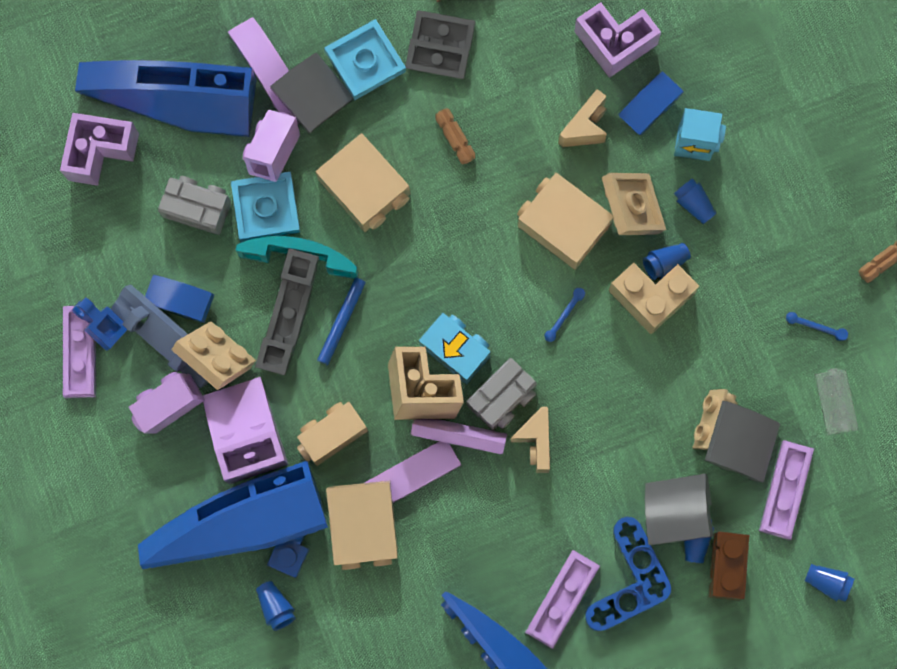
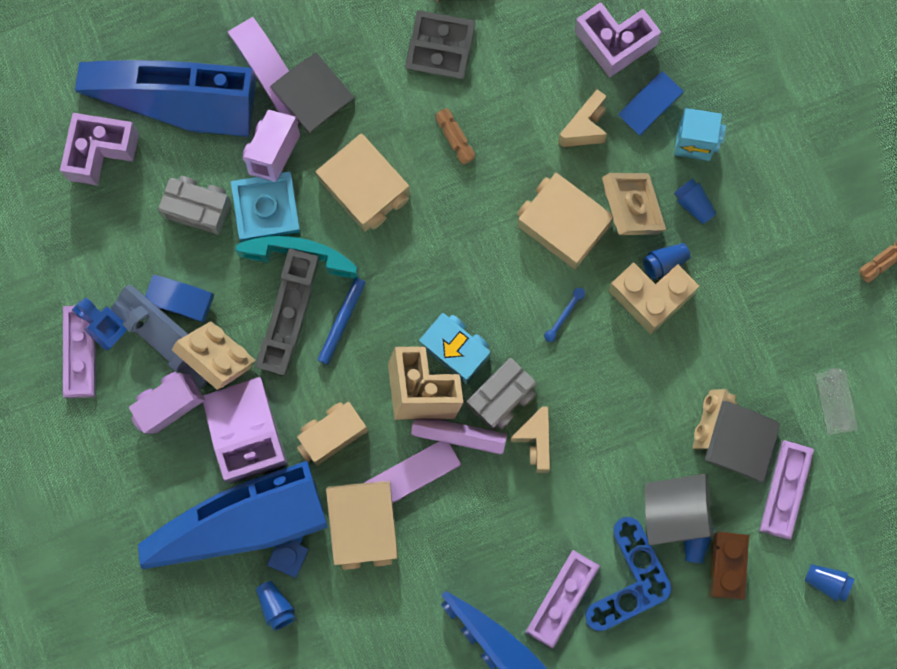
medium azure plate [324,19,406,100] -> none
blue hinge [786,312,848,341] -> none

